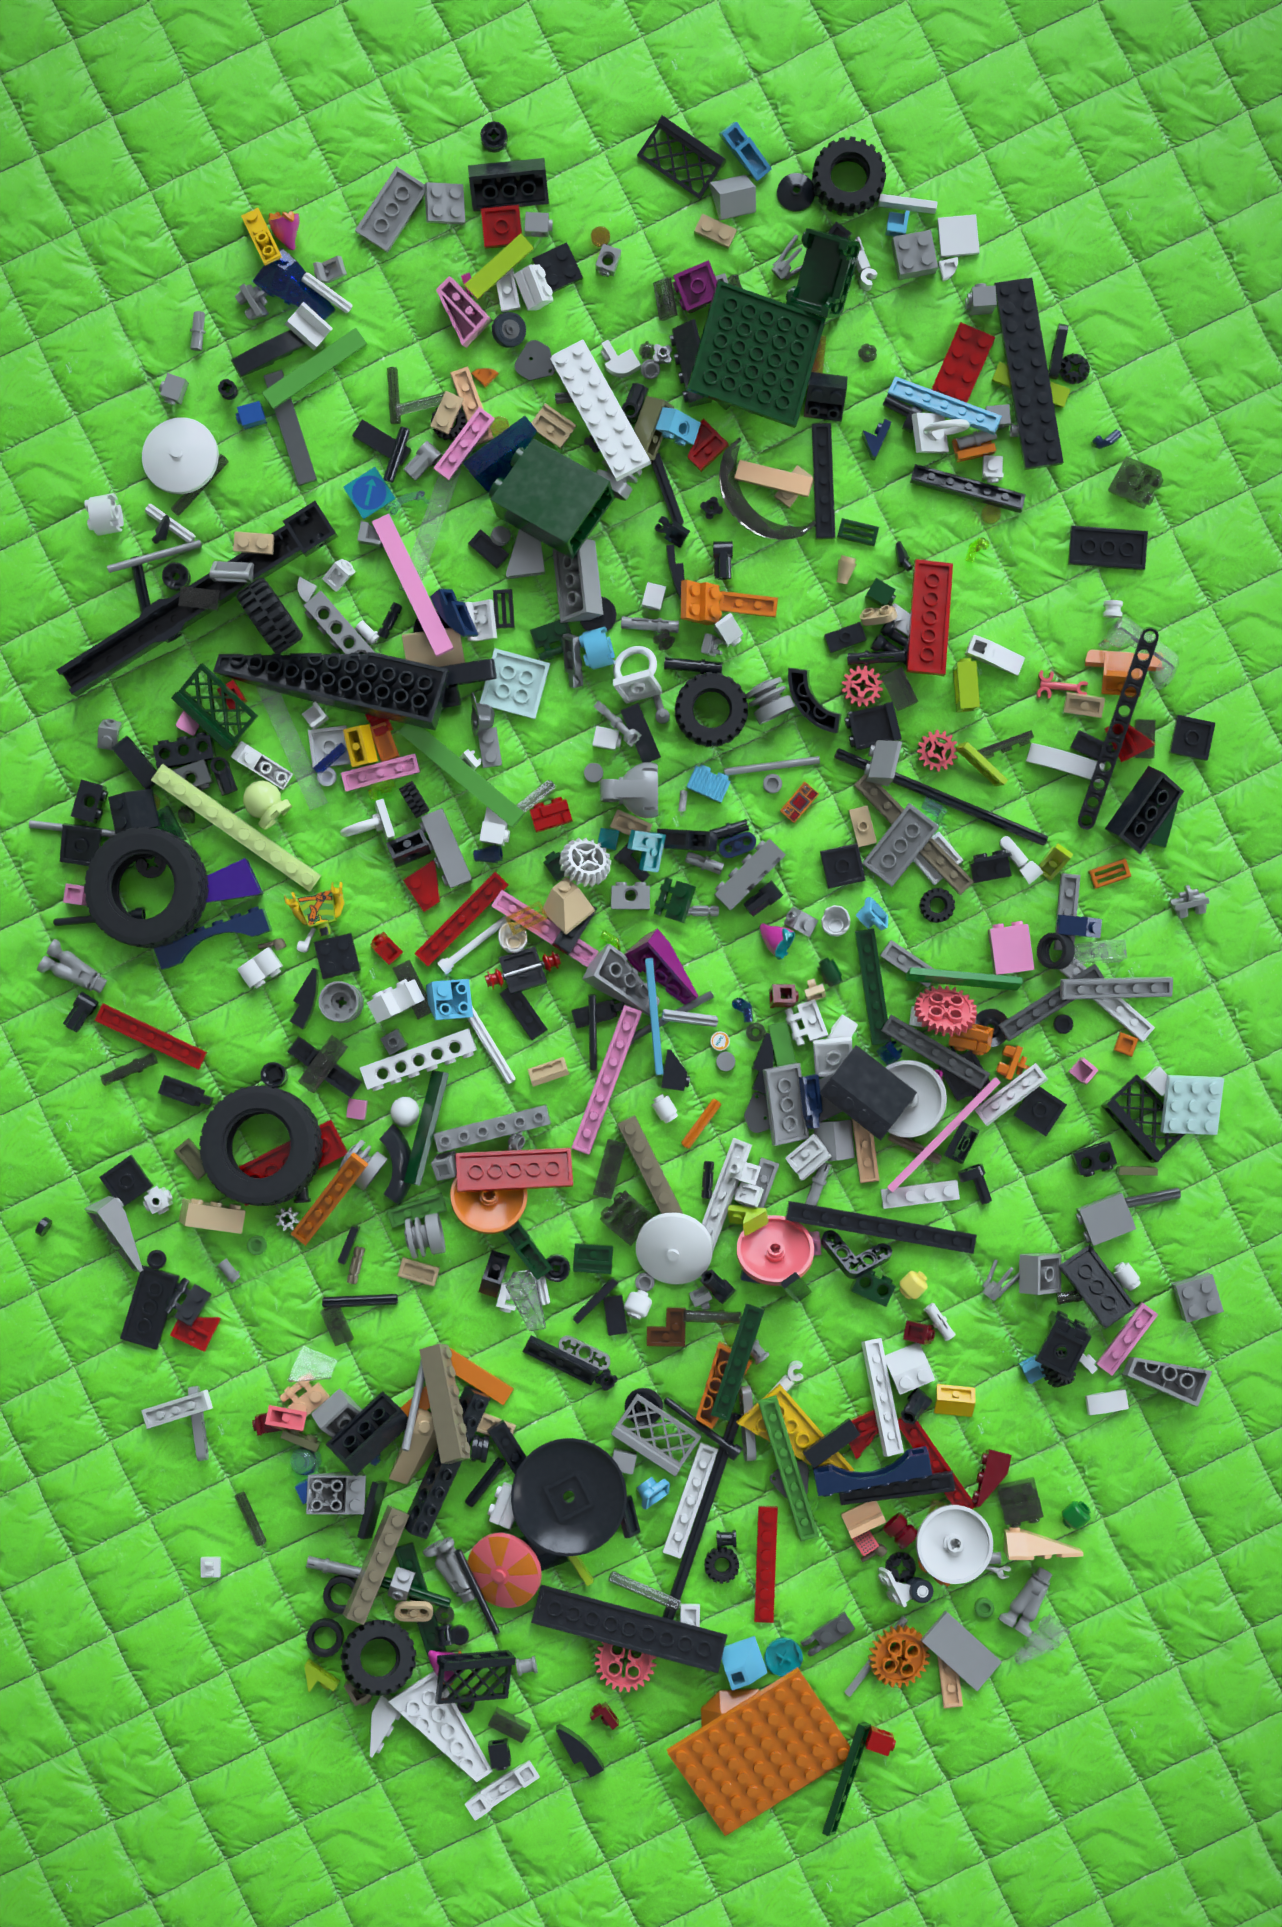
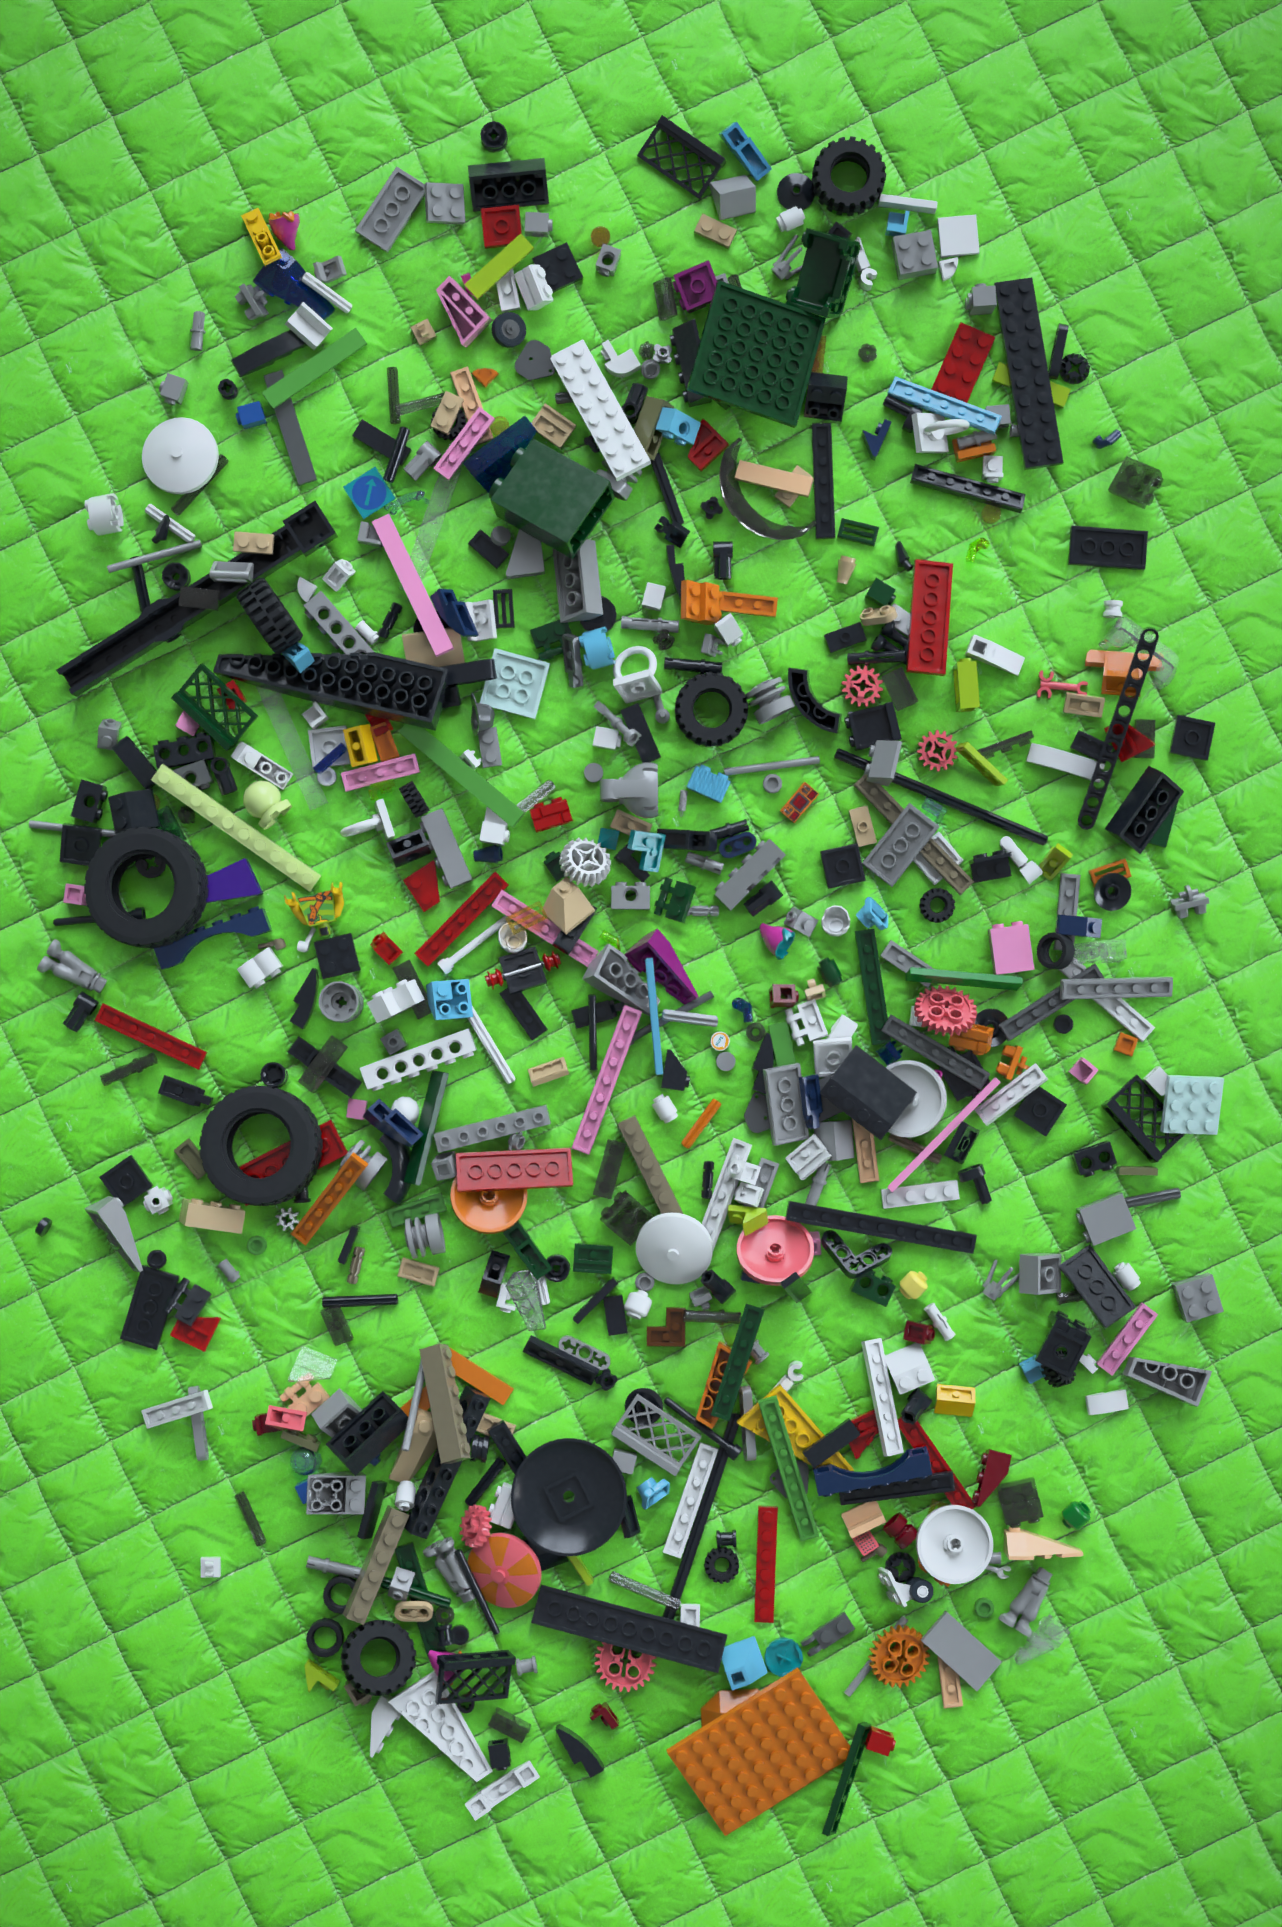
none -> medium azure slope [282,642,315,673]
none -> dark blue slope [362,1099,424,1147]
none -> white brick [395,1481,416,1511]
none -> tan tile [411,318,437,345]
none -> coral gear [459,1505,492,1548]
none -> white brick [776,206,805,232]
none -> black dish [1094,873,1131,911]

